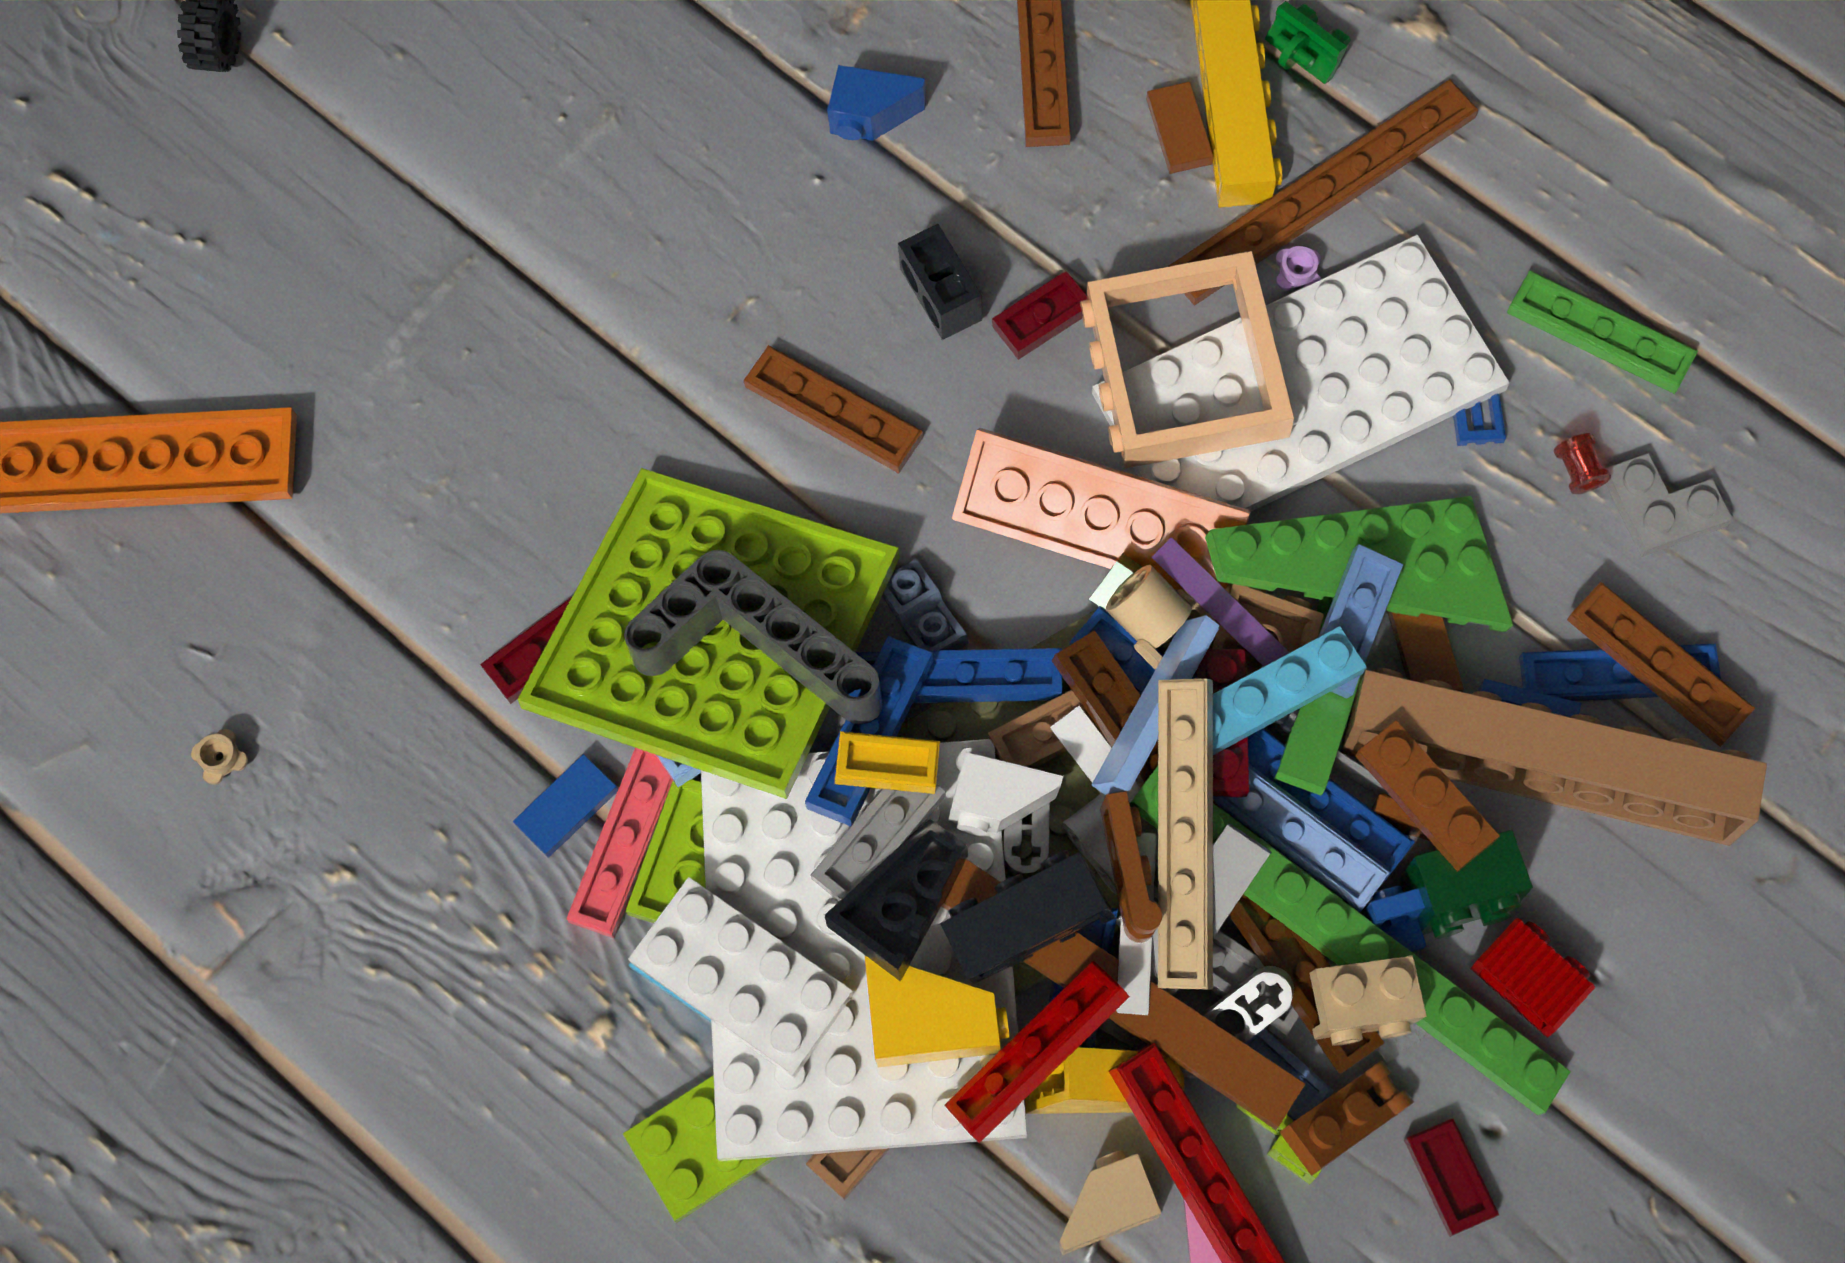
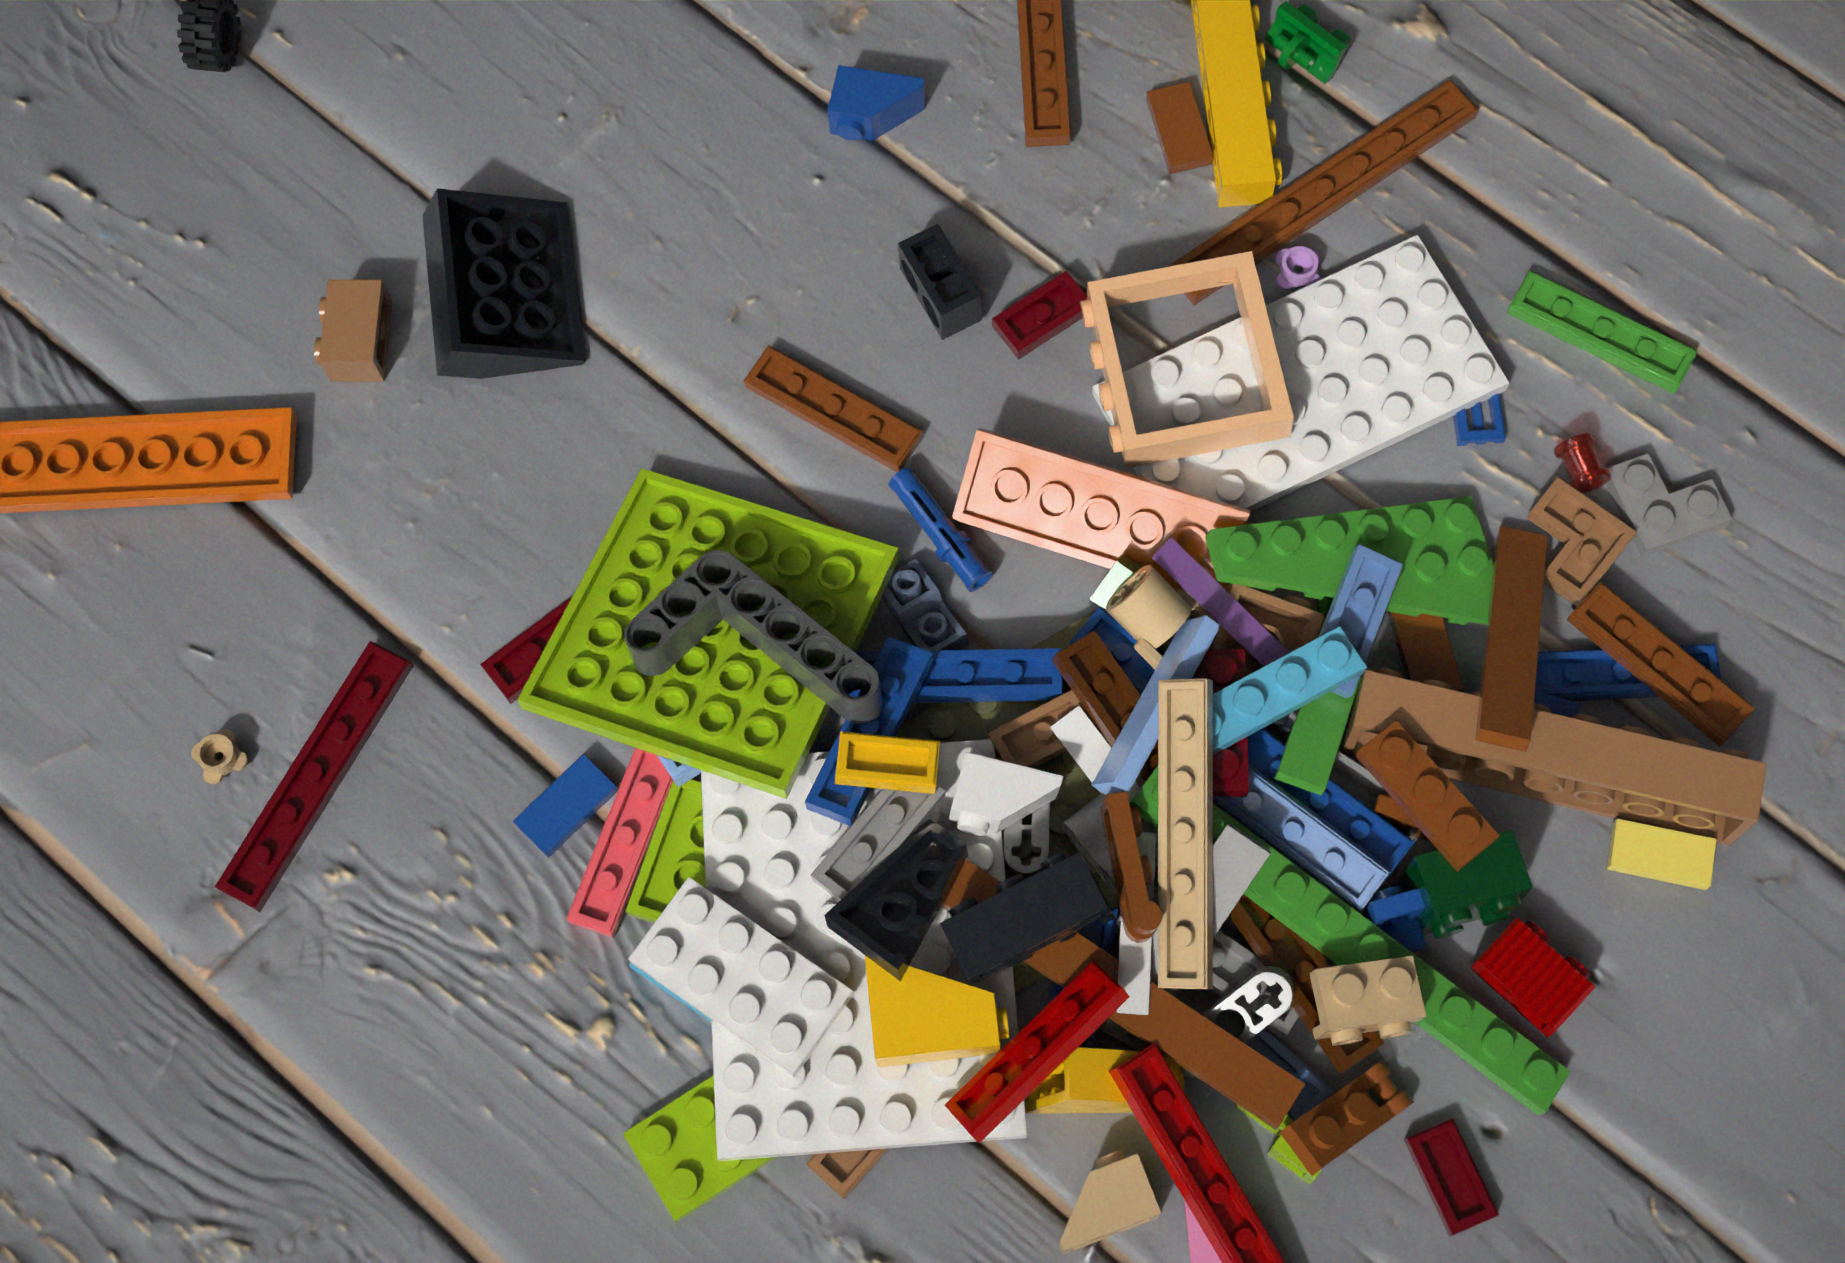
none -> dark red tile [214,641,414,912]
none -> medium nougat brick [314,280,393,382]
none -> black slope [422,188,585,379]
none -> blue pin [888,467,993,592]
none -> dark orange tile [1475,526,1547,752]
none -> medium nougat plate [1527,477,1637,607]
none -> light yellow tile [1606,818,1717,890]

